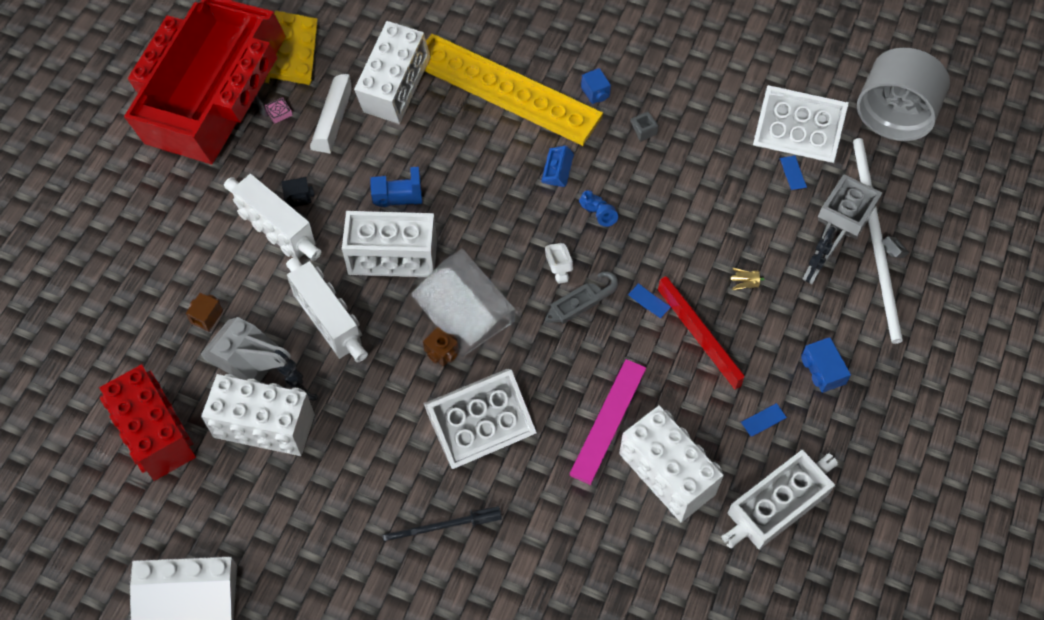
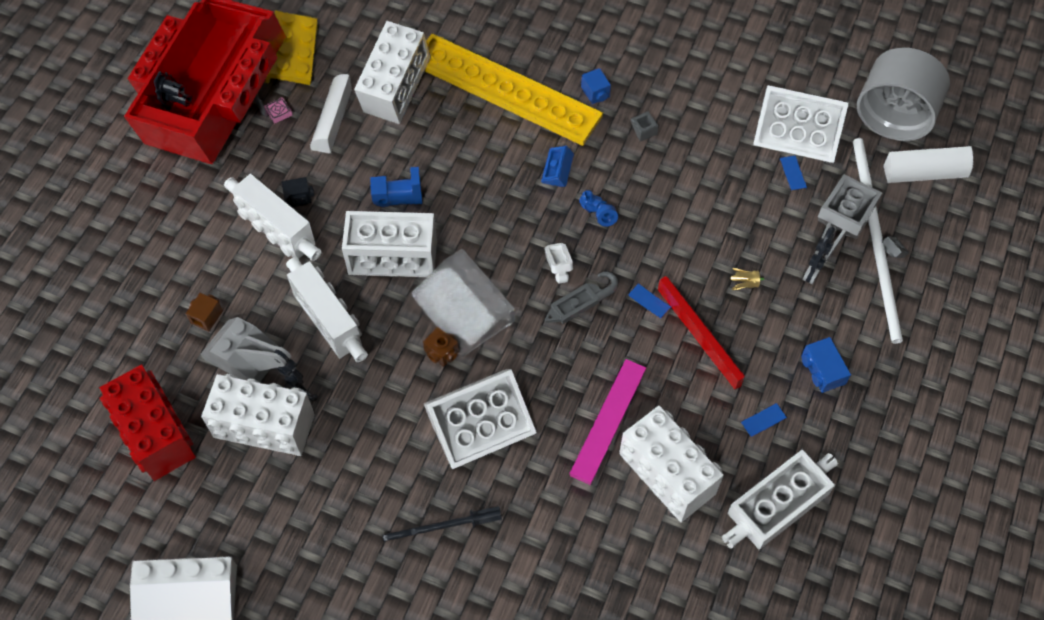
none -> black connector [153,71,192,110]
none -> white brick [883,146,973,183]

